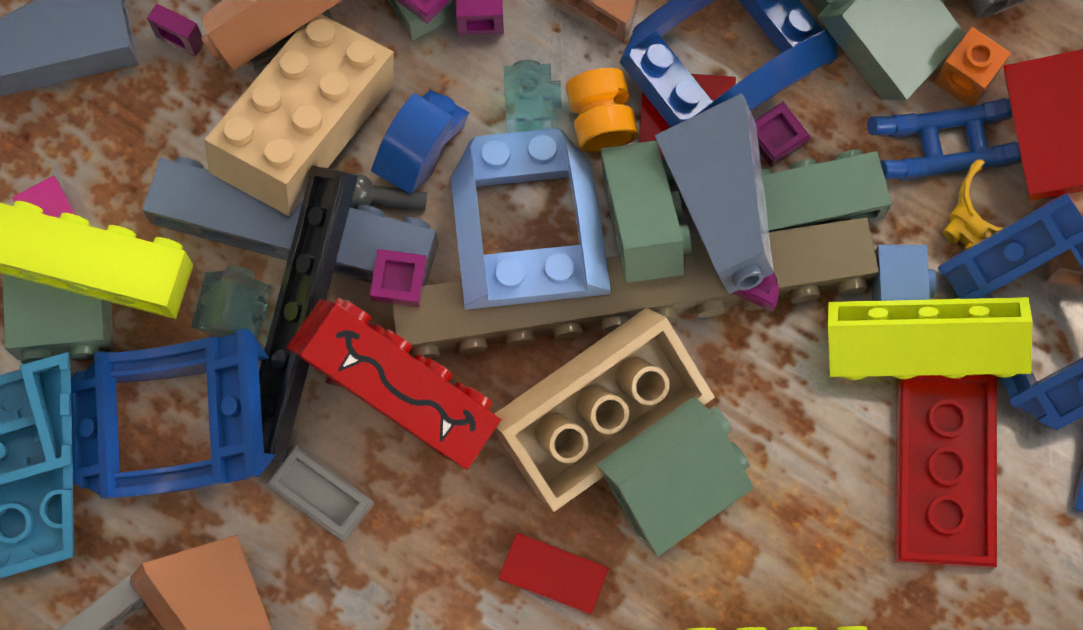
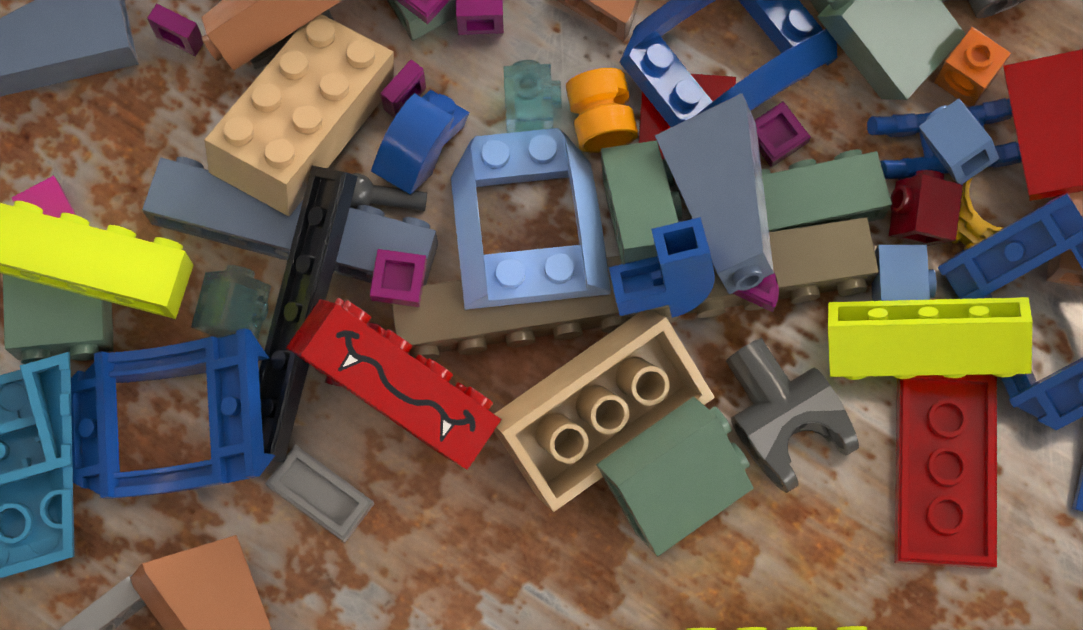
red tile [498,532,609,616] -> none
none -> magenta tile [380,59,426,118]
none -> blue brick [609,217,715,318]
none -> dark grey connector [726,338,859,493]
none -> dark red brick [888,170,963,246]
none -> medium blue brick [919,98,999,185]

